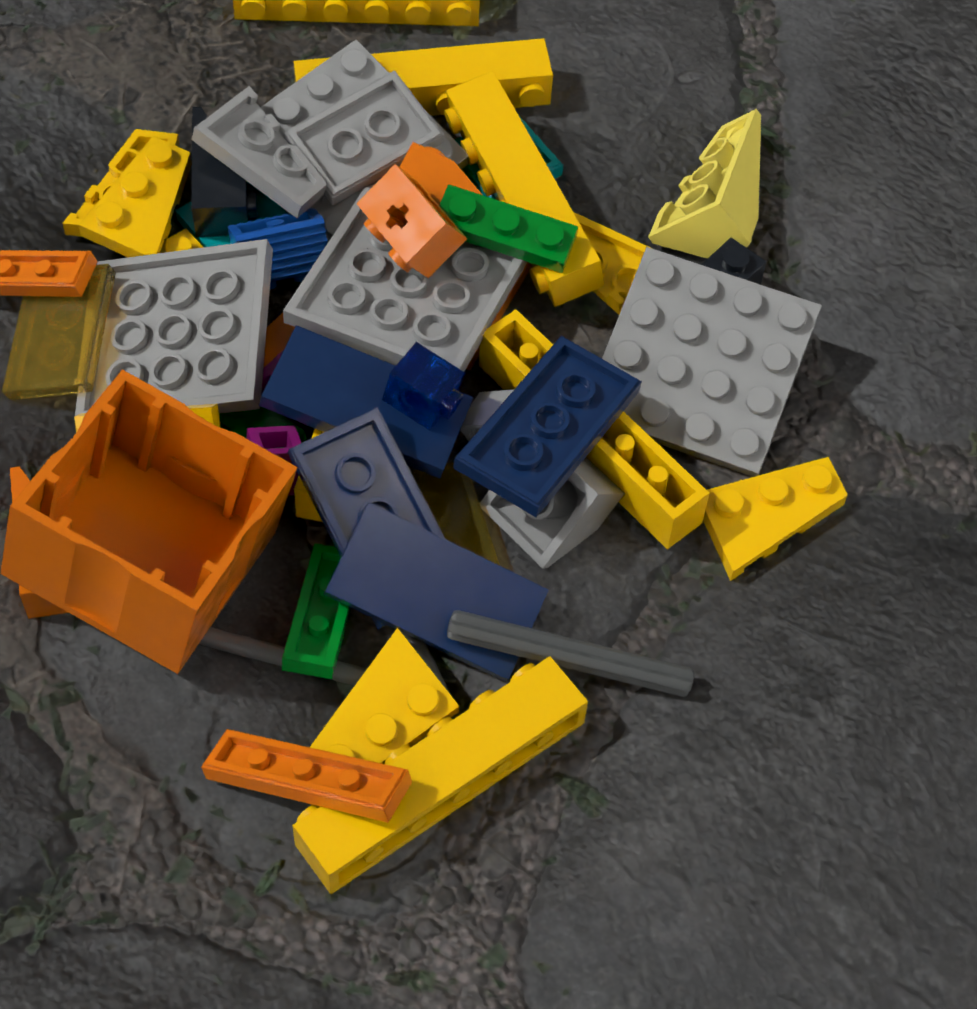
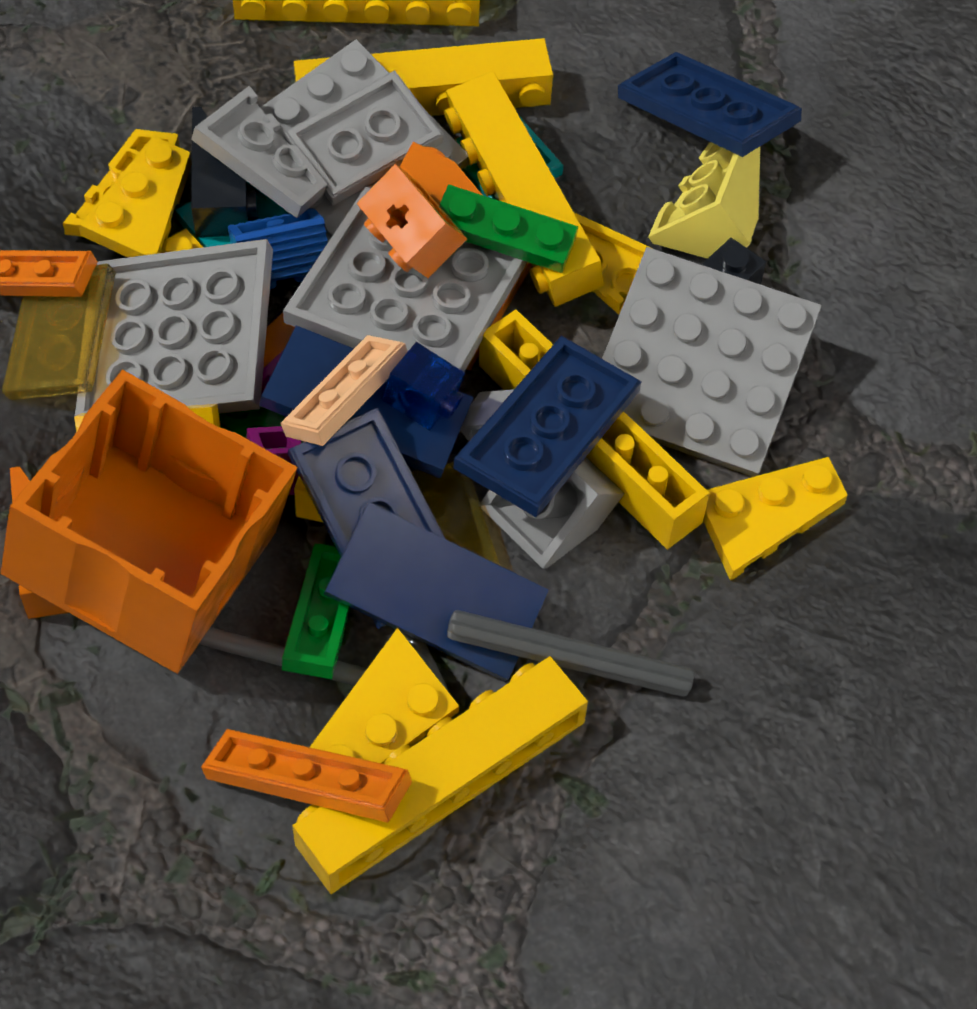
none -> light nougat tile [280,335,409,446]
none -> dark blue tile [618,52,802,157]

